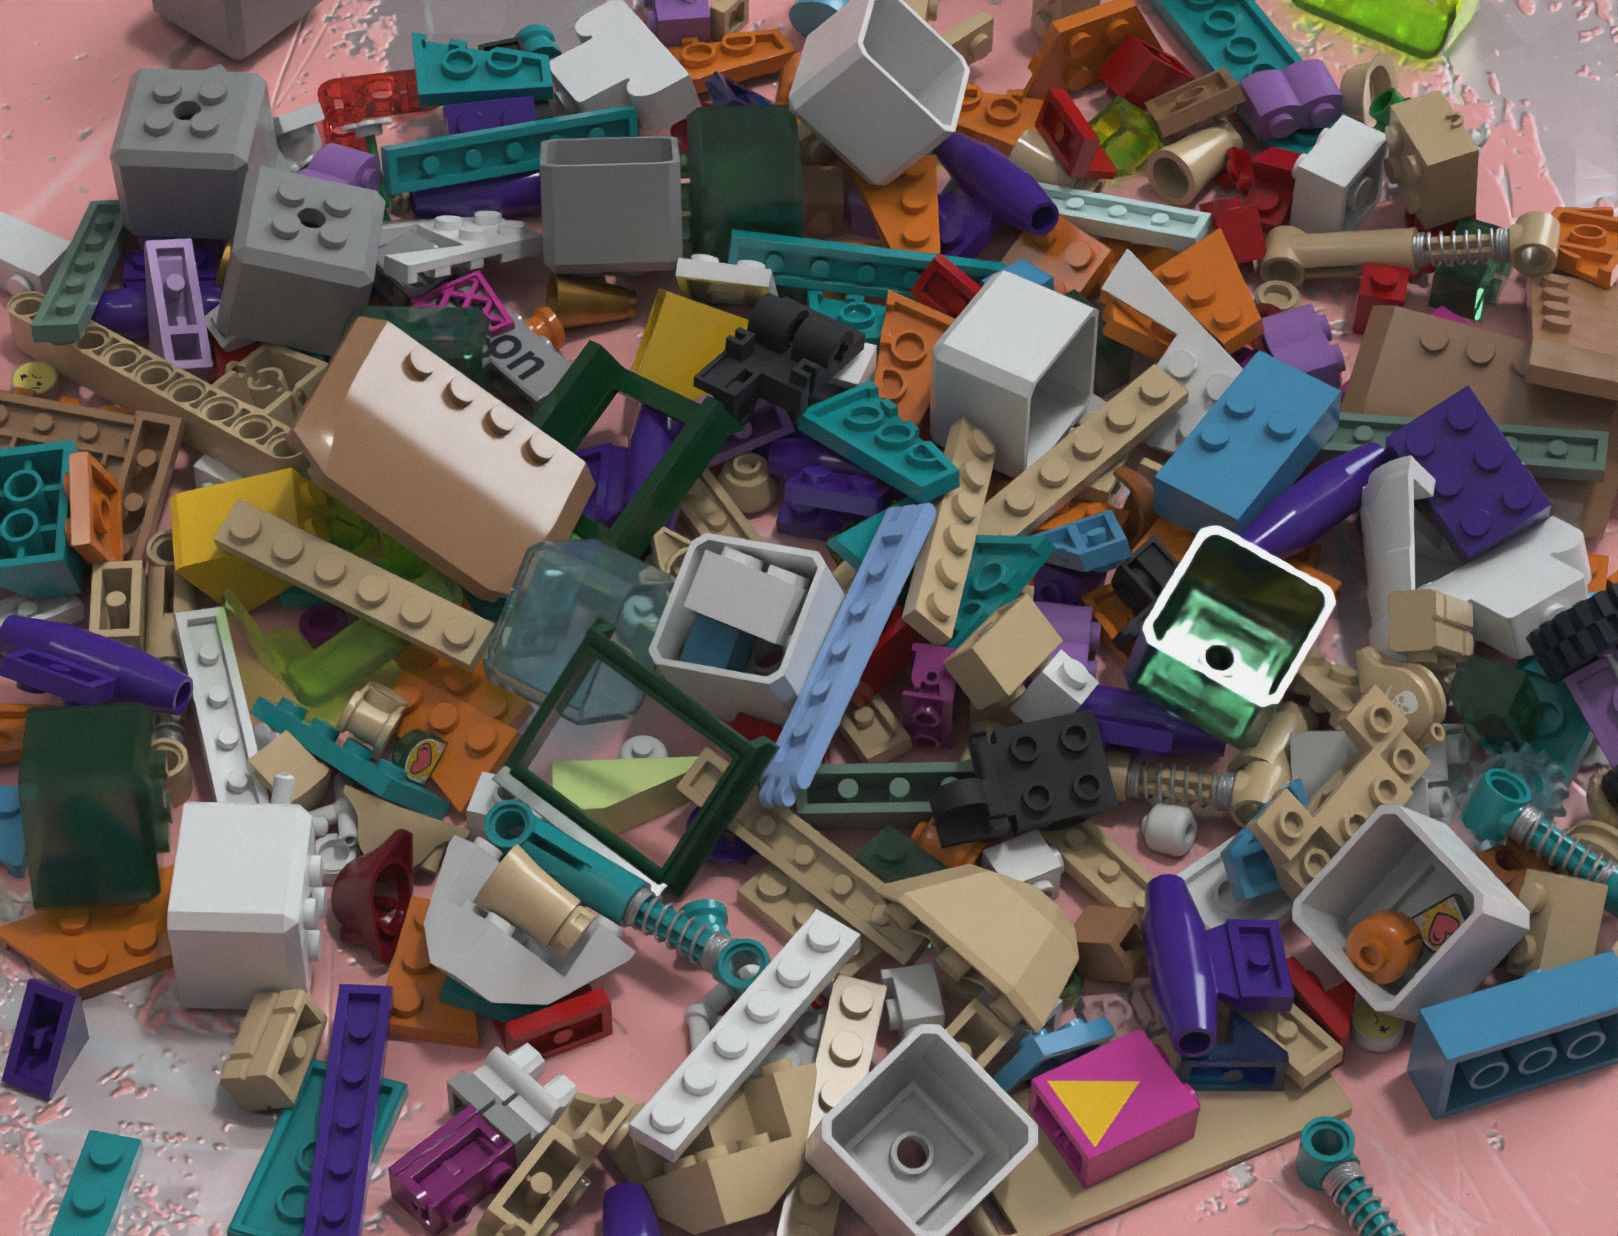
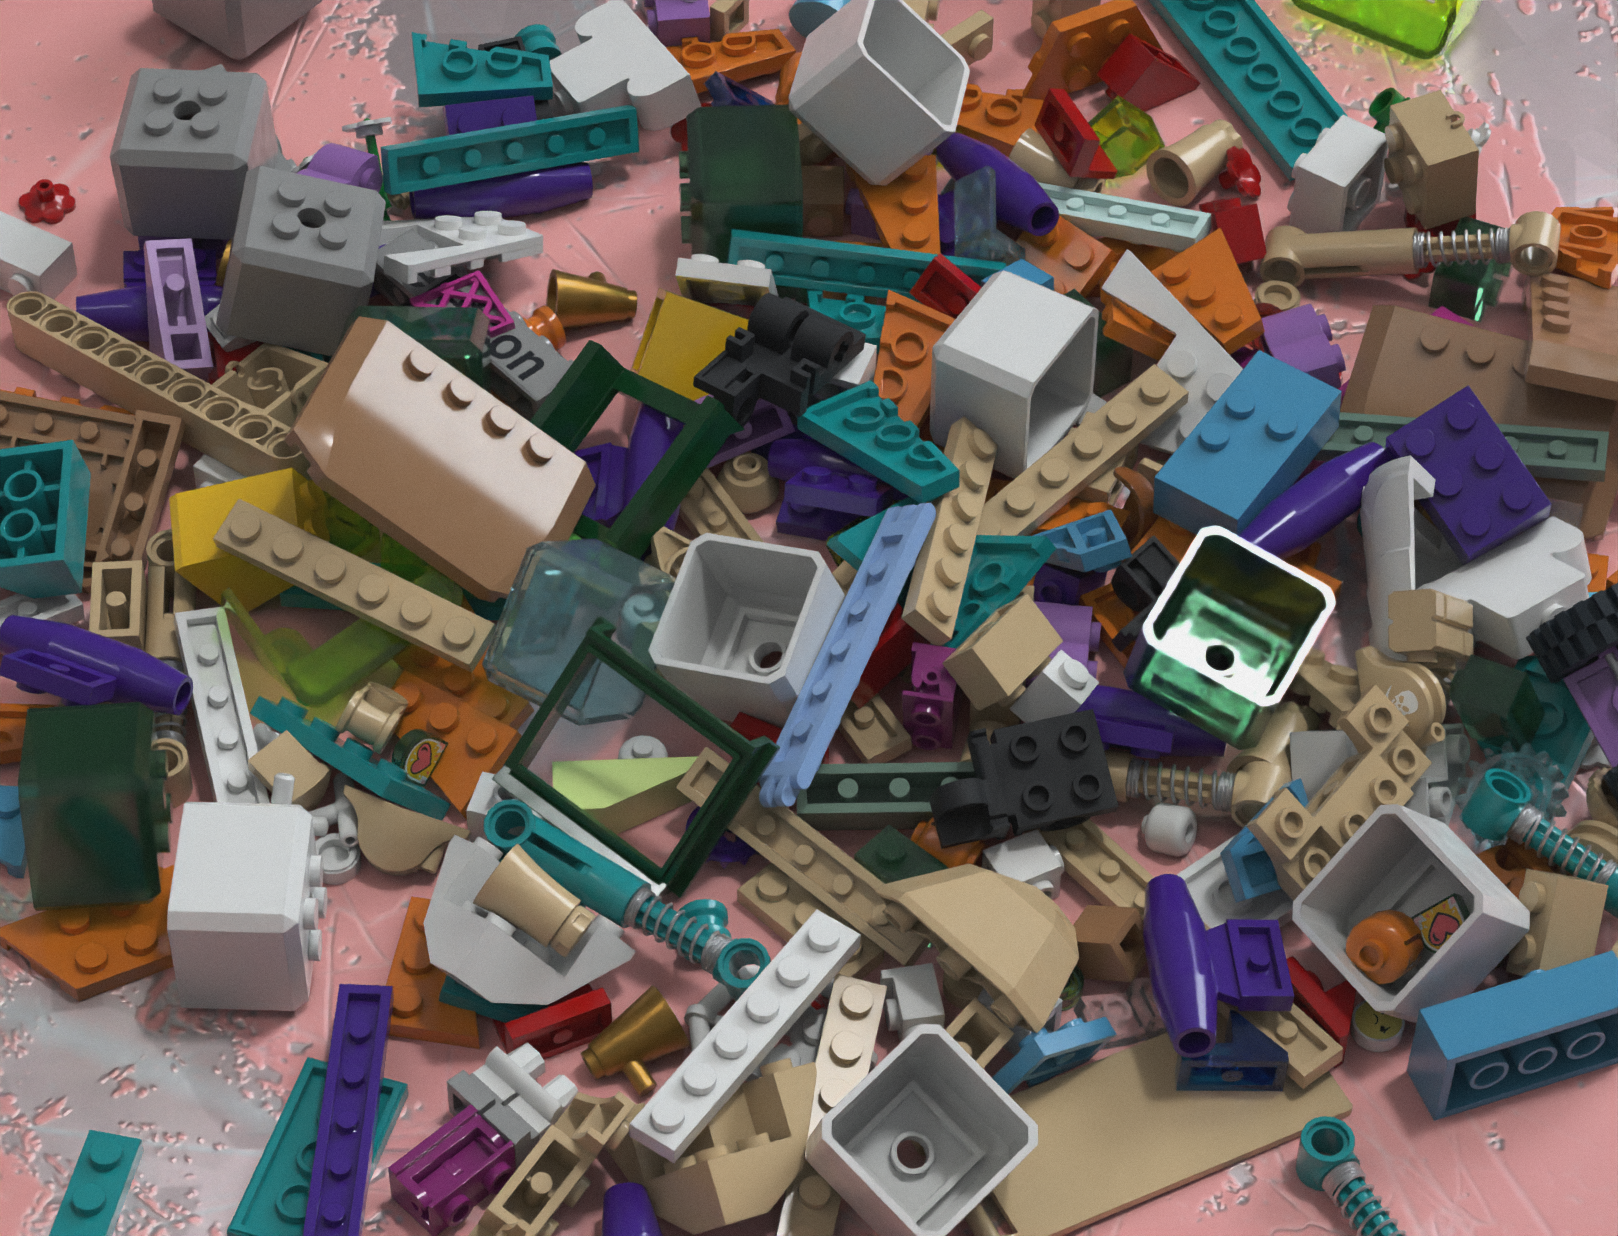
dark purple slope [1,978,89,1098] -> none
light yellow tile [11,361,60,400] -> none
sand green plate [31,200,130,346] -> none
orange plate [63,451,124,565] -> none
tan brick [220,989,328,1111] -> none
white slope [273,102,325,166] -> none
magenta tile [299,604,349,653] -> none
clear red beam [317,69,439,153] -> none
dark red hat [331,829,413,965] -> none
light grey plate [540,136,683,277] -> none
dark azure brick [679,613,758,673] -> none
white brick [683,546,810,652] -> none
dark pink brick [1028,1028,1200,1189] -> none
medium nougat plate [1144,66,1246,138] -> none
medium lavender brick [1239,59,1343,140] -> none
red slope [1243,146,1301,233] -> none
tan piece [1340,52,1397,128] -> none
red brick [1353,262,1410,335] -> none
none -> red plant [19,179,76,224]
none -> pearl gold piece [580,985,690,1097]
none -> clear light blue bracket [954,166,1025,267]

